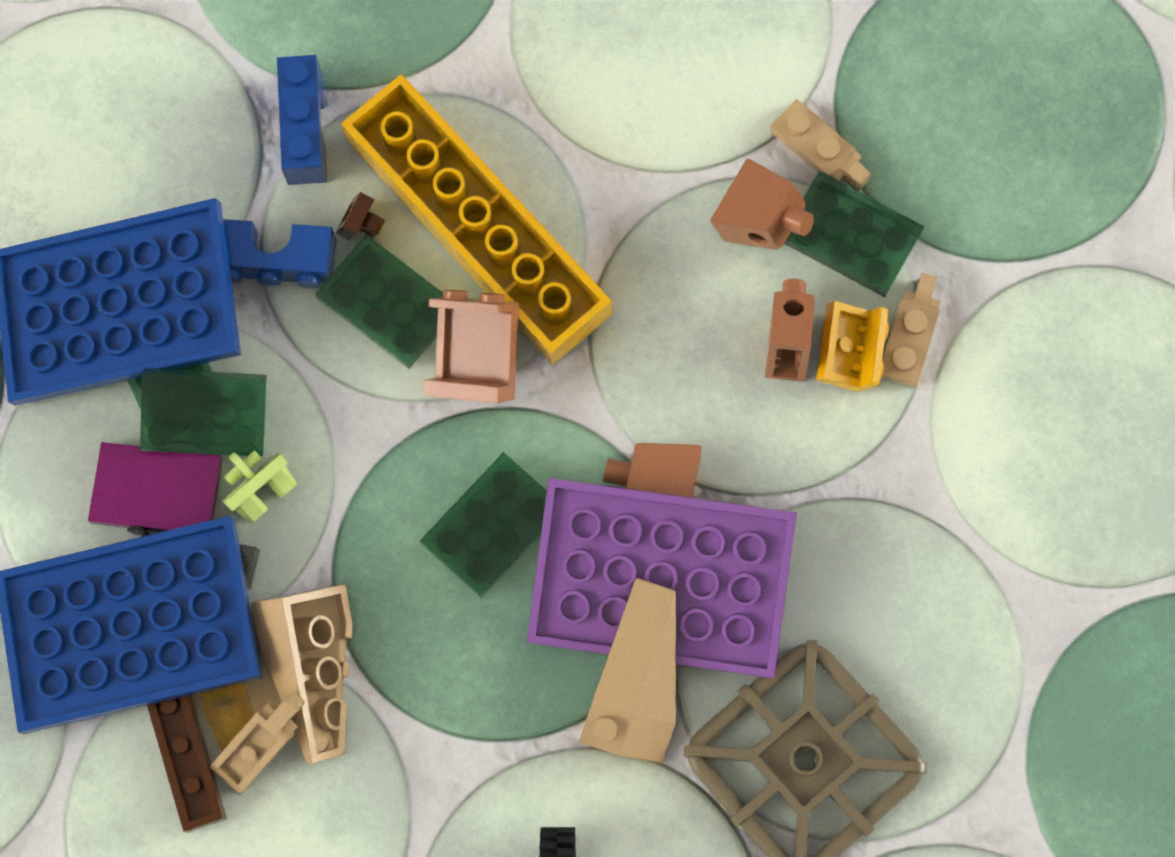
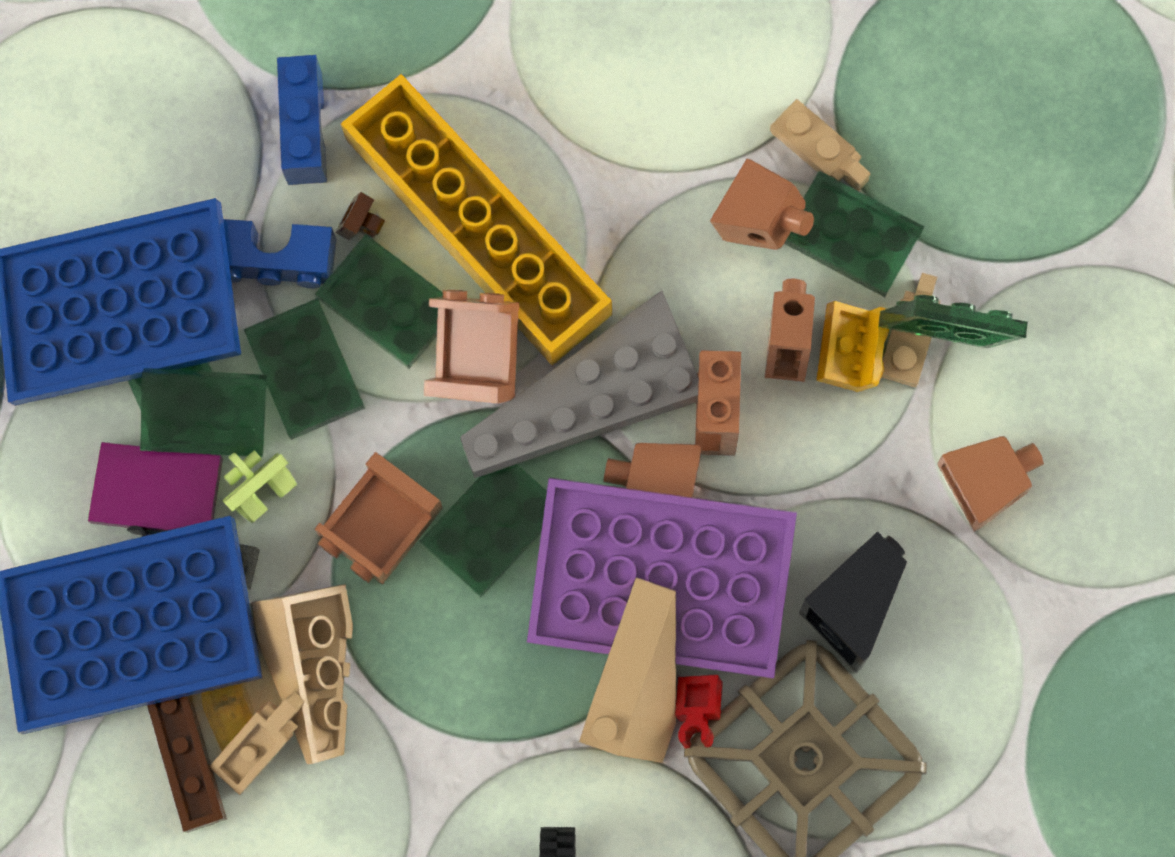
none -> clear green plate [244,298,365,440]
none -> nougat panel [314,452,443,585]
none -> light grey wing [460,291,699,479]
none -> red plate [675,675,723,749]
none -> nougat panel [695,350,741,456]
none -> black slope [799,531,907,673]
none -> clear green plate [878,295,1028,348]
none -> nougat torso [937,436,1044,532]

